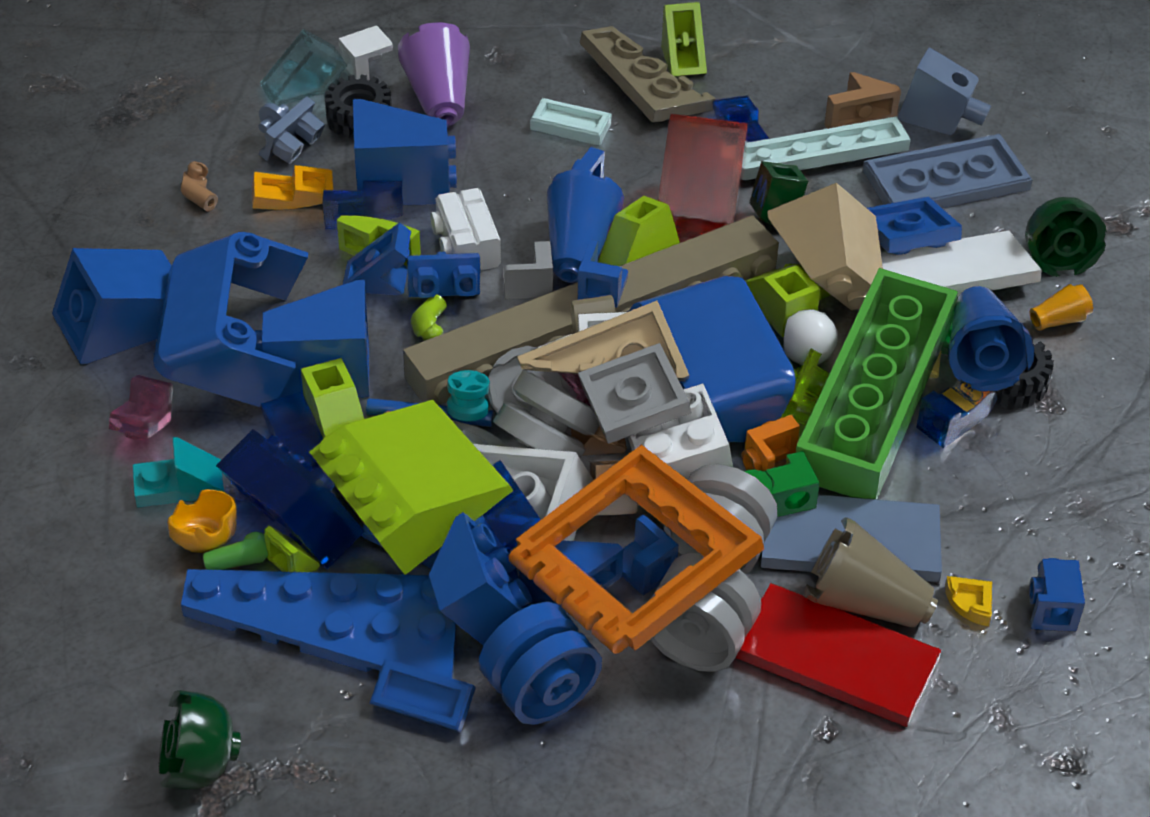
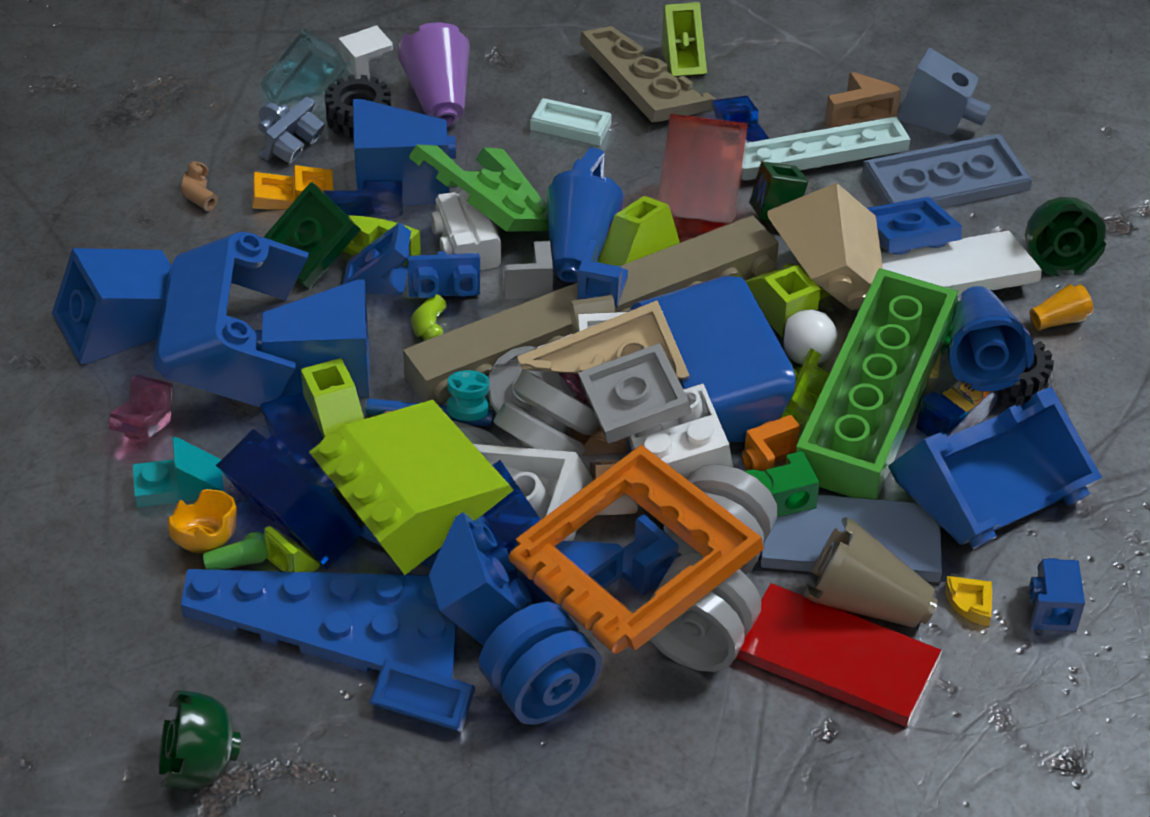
none -> dark green tile [263,181,361,288]
none -> bright green wing [409,144,549,231]
none -> blue windscreen [888,387,1103,549]

